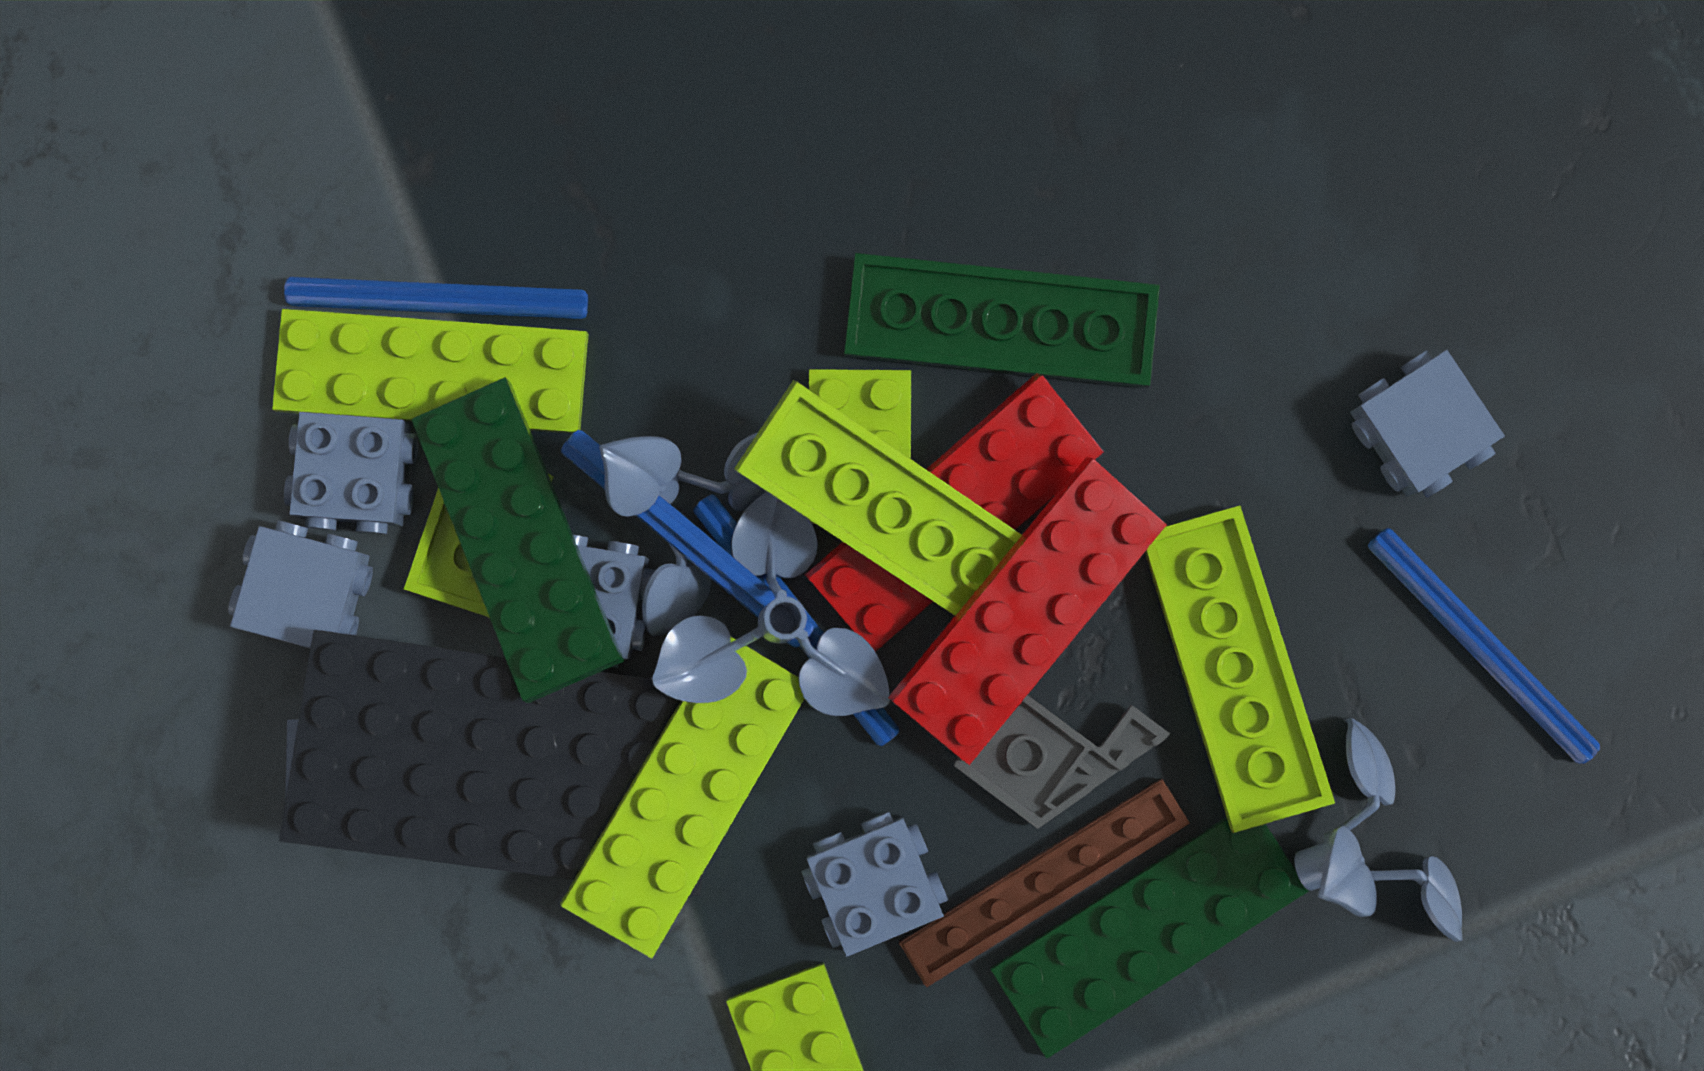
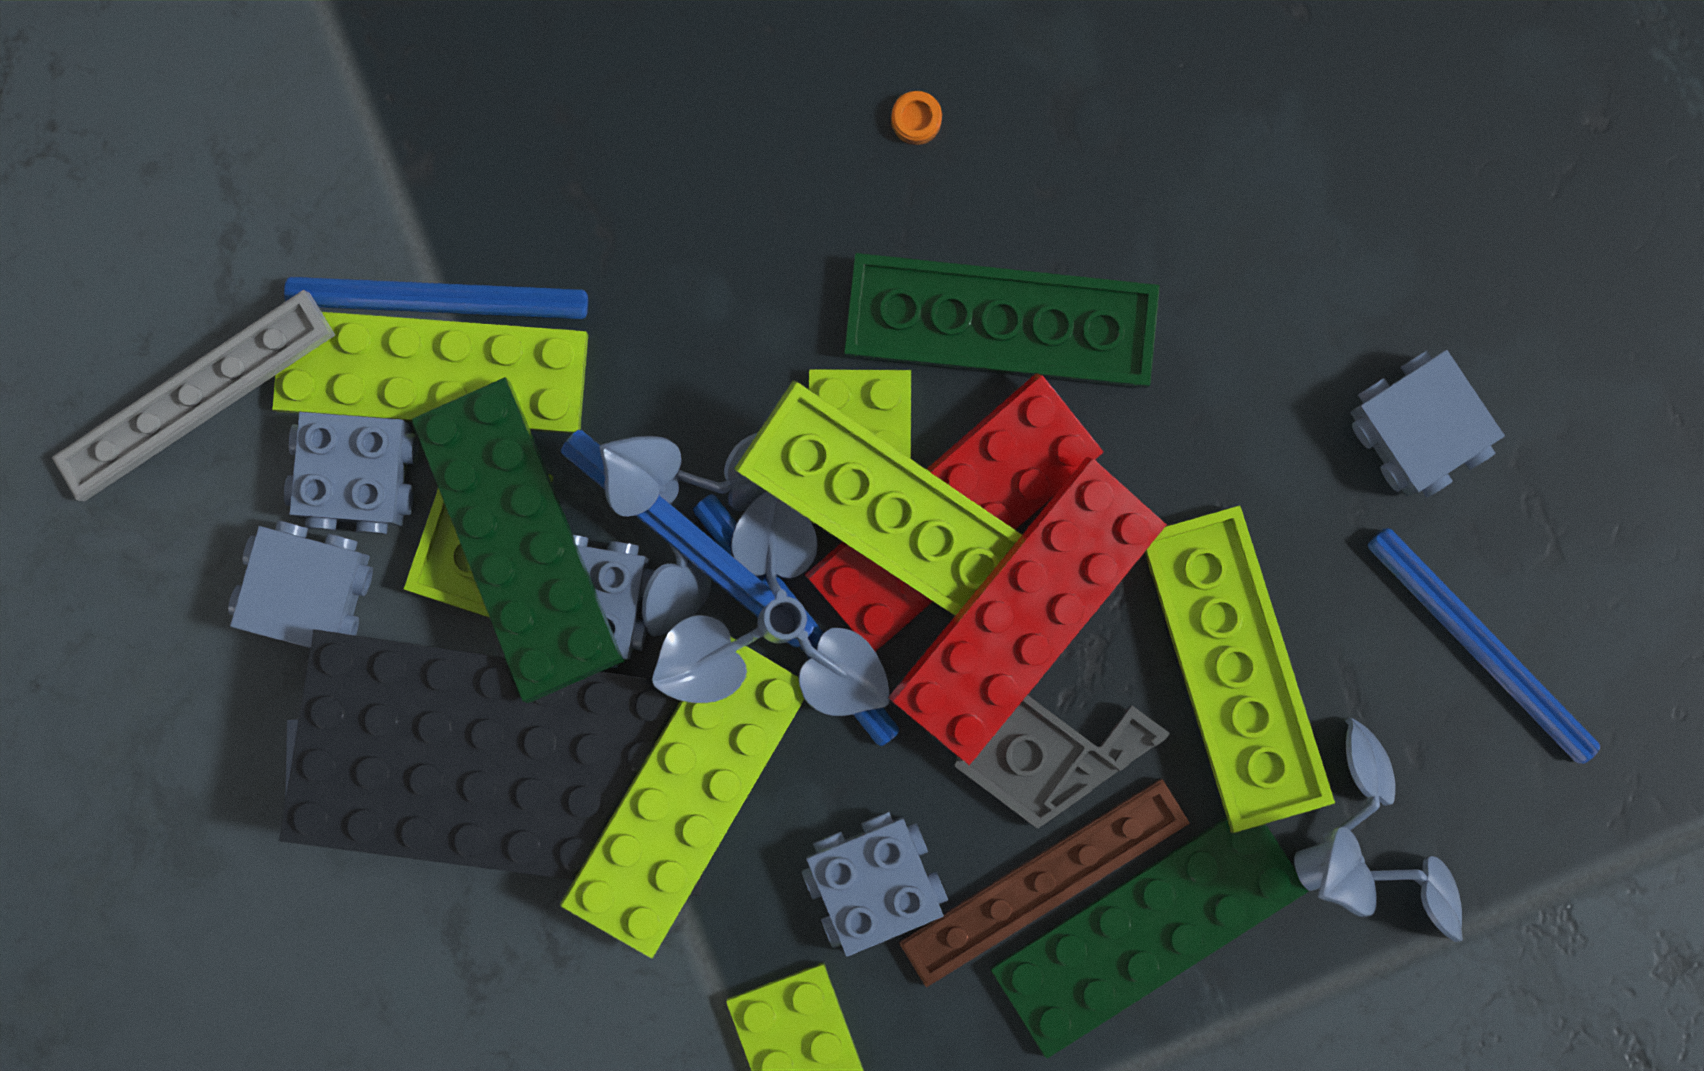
none -> light grey tile [52,290,335,502]
none -> orange tile [891,91,942,145]

